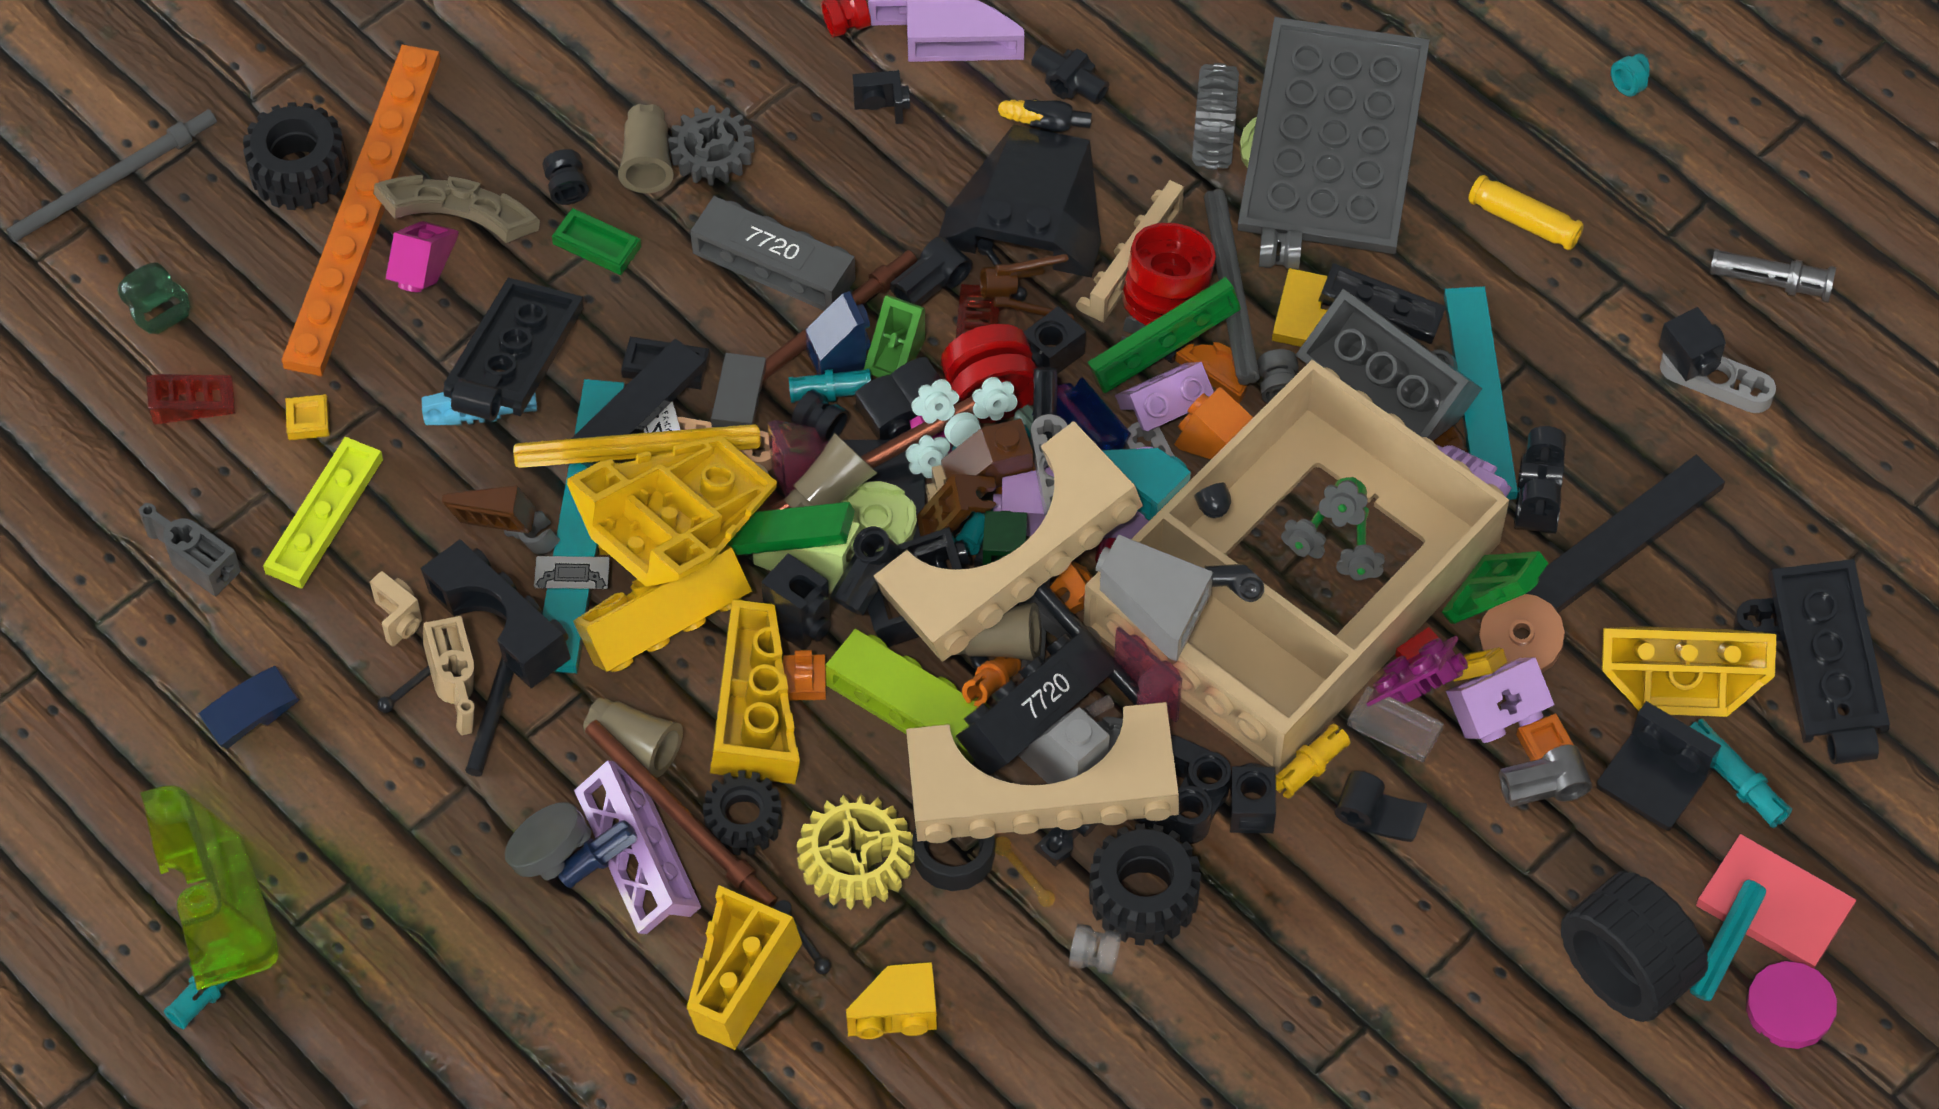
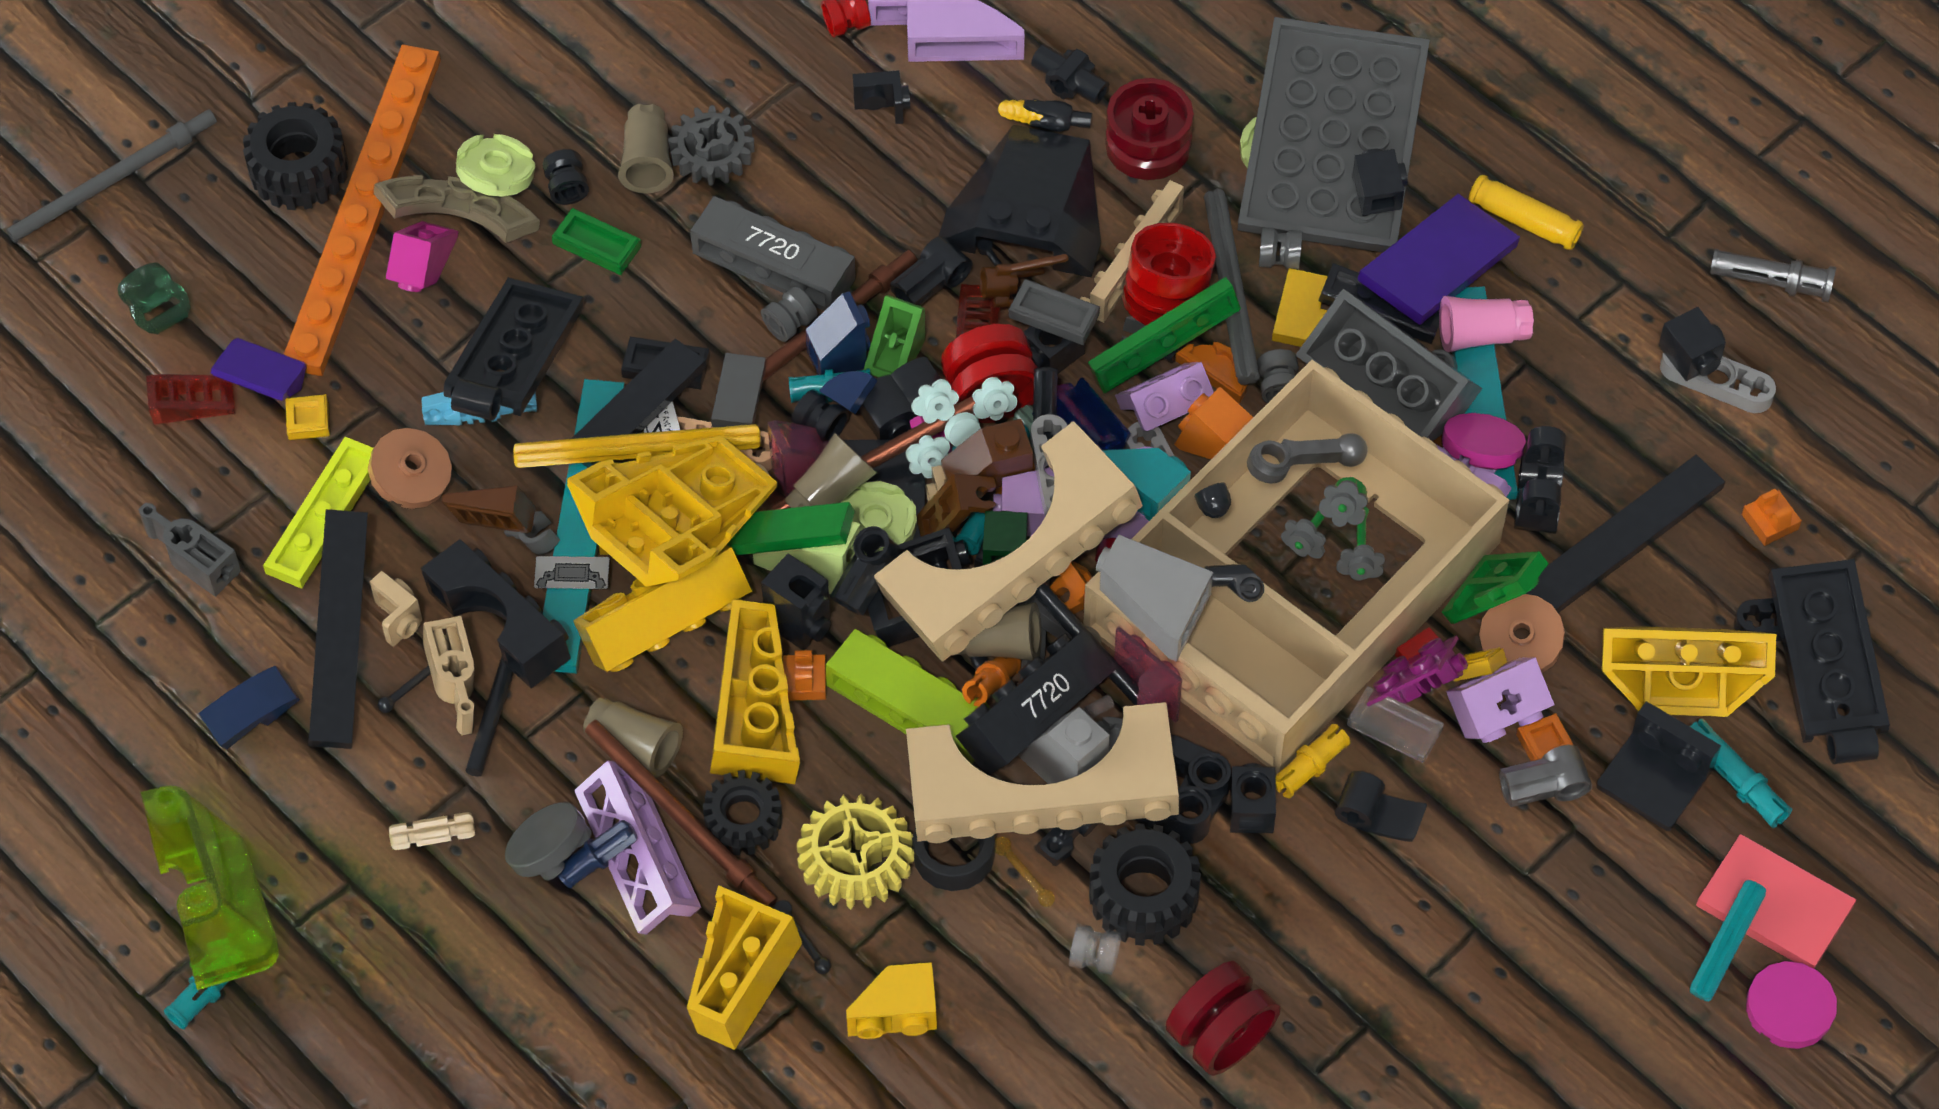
dark grey gear [1192,63,1239,170] -> none
black tyre [1561,871,1708,1022] -> none
teal tile [1611,53,1650,97] -> none
none -> dark purple slope [211,338,306,401]
none -> black tile [308,509,368,749]
none -> nougat plate [368,428,452,509]
none -> tan axle [389,812,475,850]
none -> yellowish green tile [456,134,535,197]
none -> dark grey wheel [761,286,818,342]
none -> dark blue tile [820,371,878,414]
none -> dark grey tile [1009,279,1100,345]
none -> dark red wheel [1105,78,1194,181]
none -> dark red wheel [1166,960,1280,1076]
none -> flat silver piece [1247,433,1368,484]
none -> black brick [1353,148,1408,216]
none -> dark purple tile [1357,194,1520,325]
none -> bright pink plant [1439,296,1534,353]
none -> dark pink tile [1442,413,1526,469]
none -> orange tile [1741,489,1802,546]

